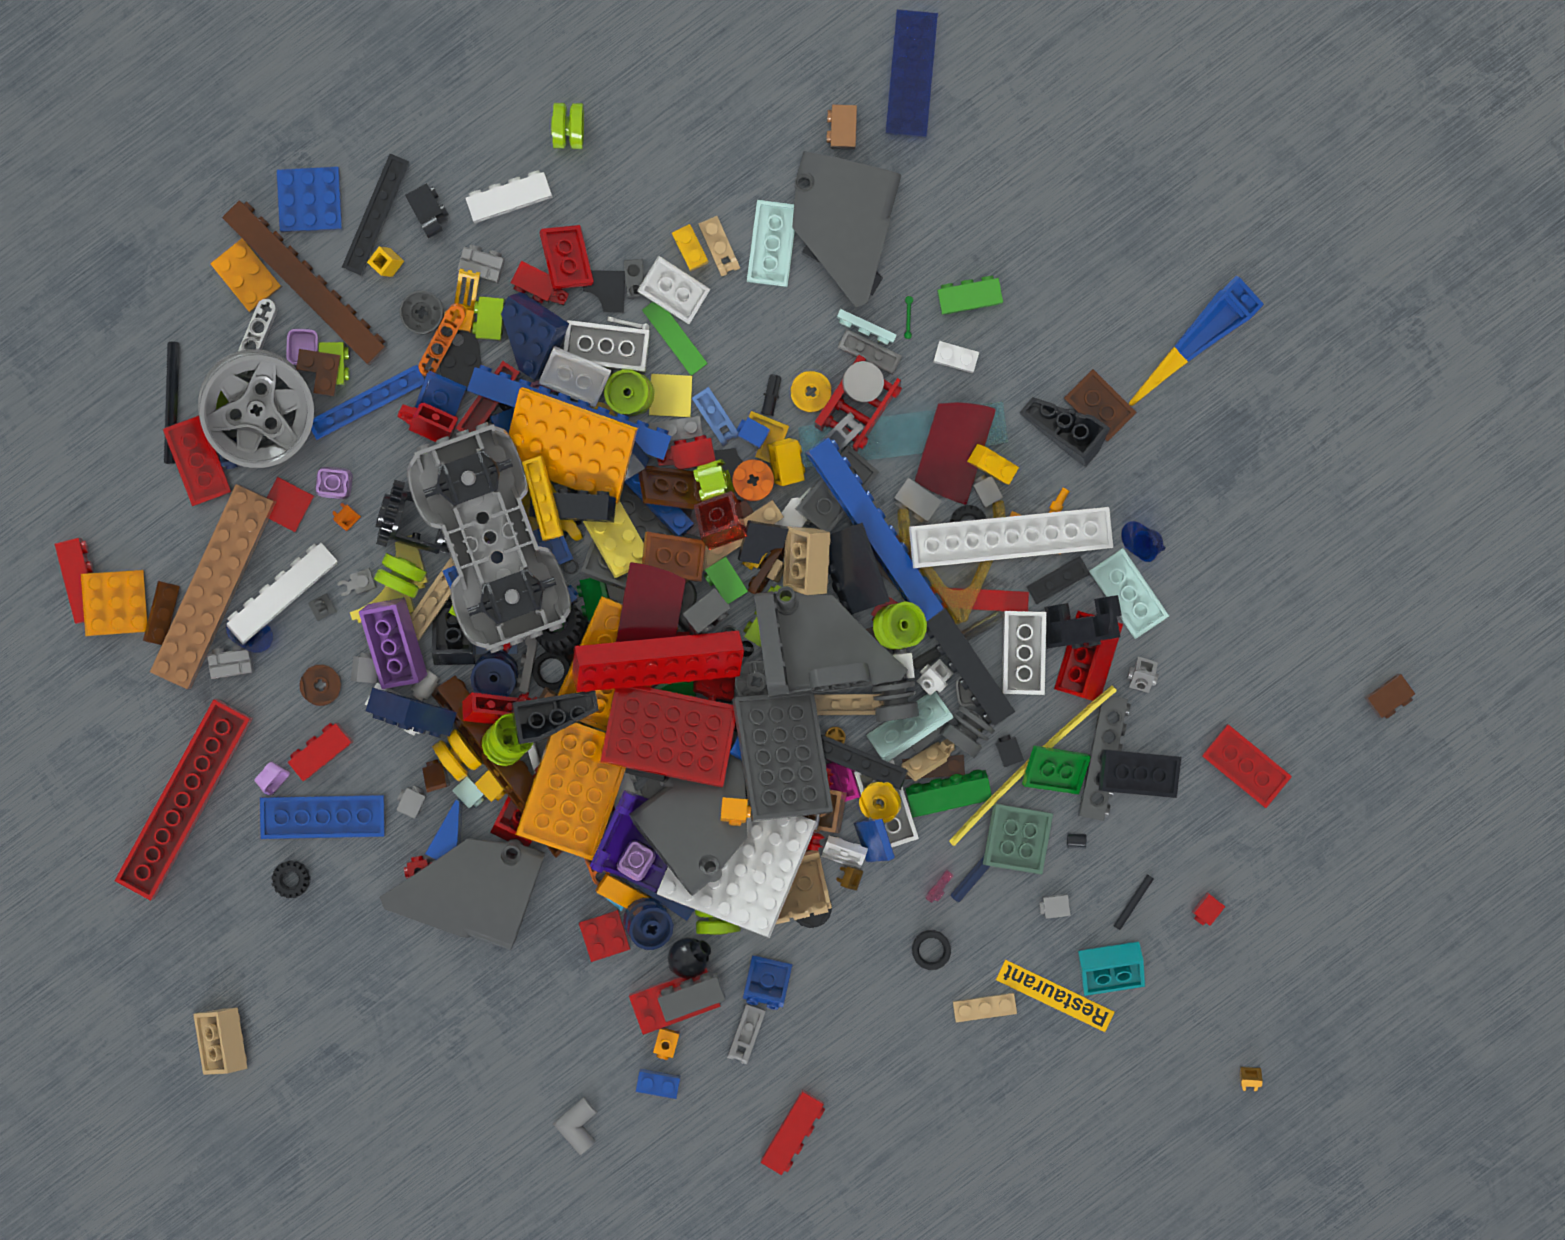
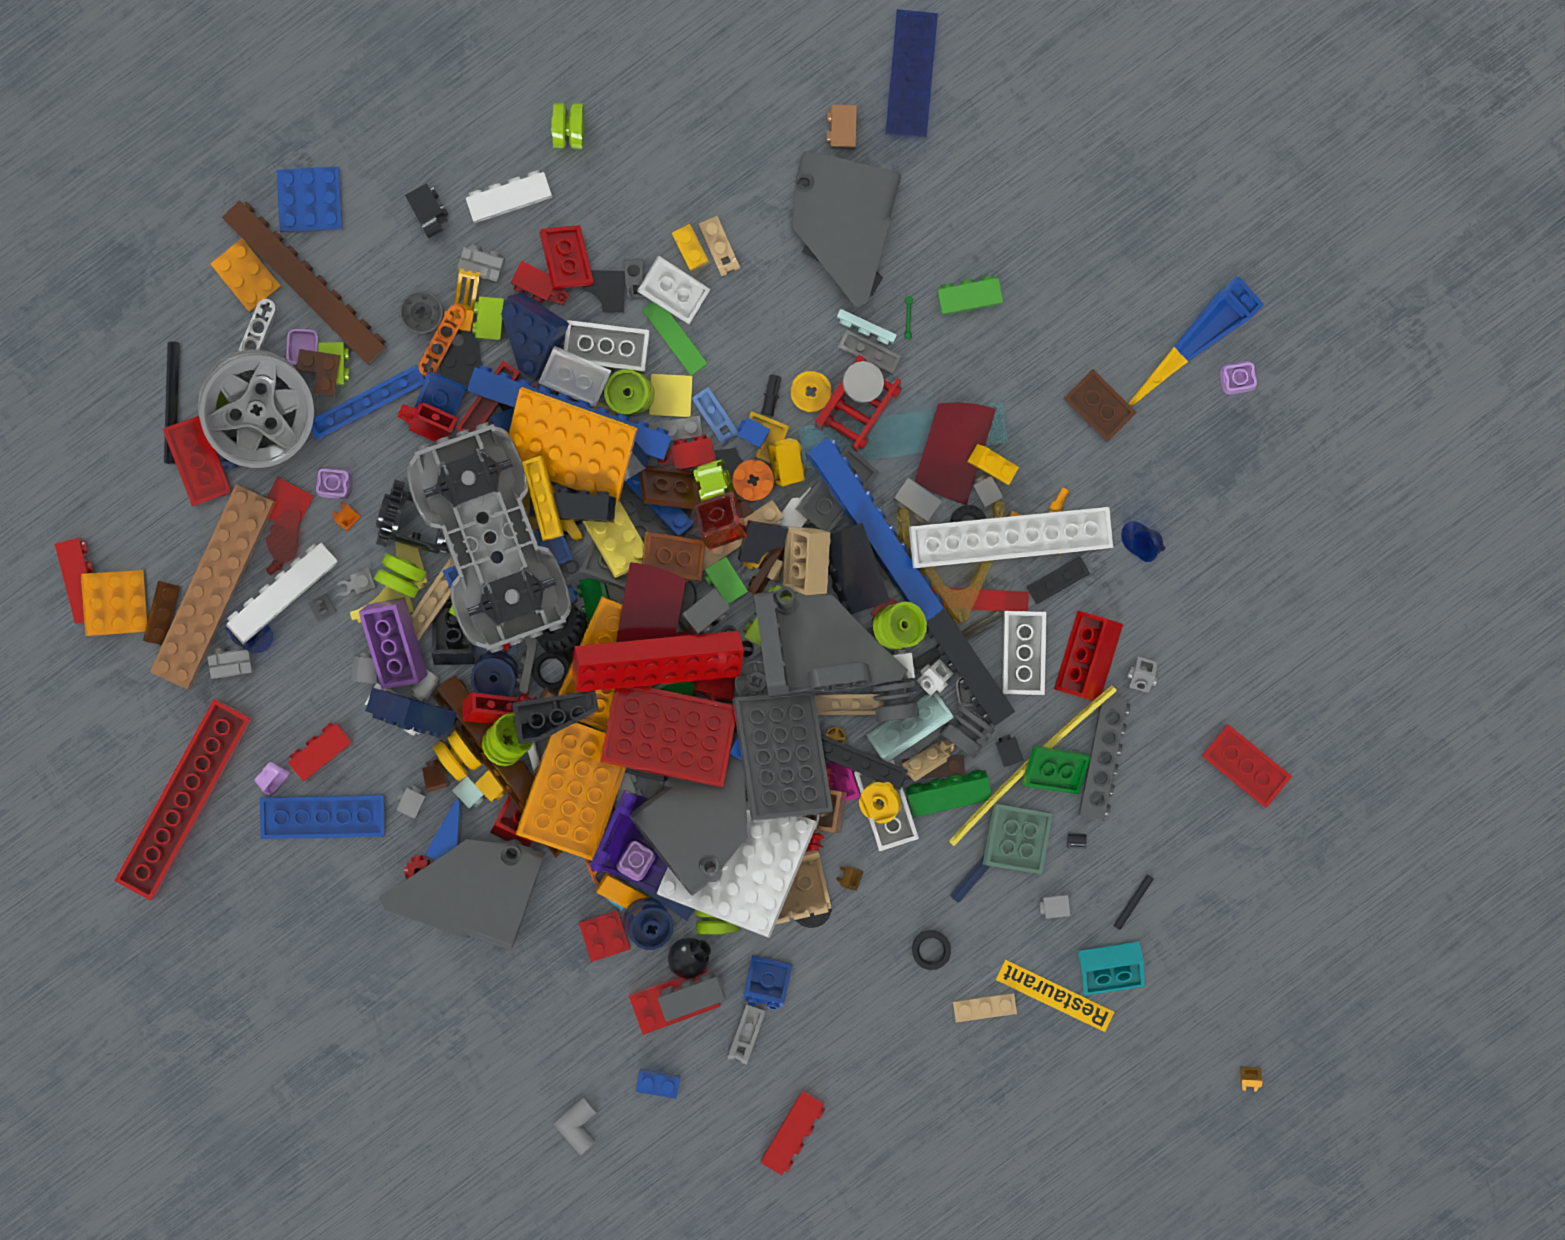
tan slope [193,1007,248,1075] -> none
black tyre [271,860,310,898] -> none
reddish brown plate [300,665,342,706] -> none
black plate [342,154,410,276] -> none
yellow brick [367,246,404,277] -> none
white hinge [607,317,650,330] -> none
light orange brick [653,1028,680,1060] -> none
light orange brick [720,797,751,826] -> none
light aqua tile [747,200,795,287] -> none
light grey plate [821,412,865,452] -> none
white plate [821,835,868,870] -> none
blue tile [854,819,895,862] -> none
clear pink plate [925,870,953,903] -> none
white brick [933,341,979,374] -> none
black wedge [1020,397,1110,467] -> none
black bracket [1044,595,1122,649] -> none
light aqua tile [1089,548,1169,639] -> none
black plate [1099,749,1181,798] -> none
red brick [1192,893,1225,926] -> none
reddish brown brick [1364,674,1415,719] -> none
none -> clear red animal [266,509,301,575]
none -> lavender piece [1220,361,1258,395]

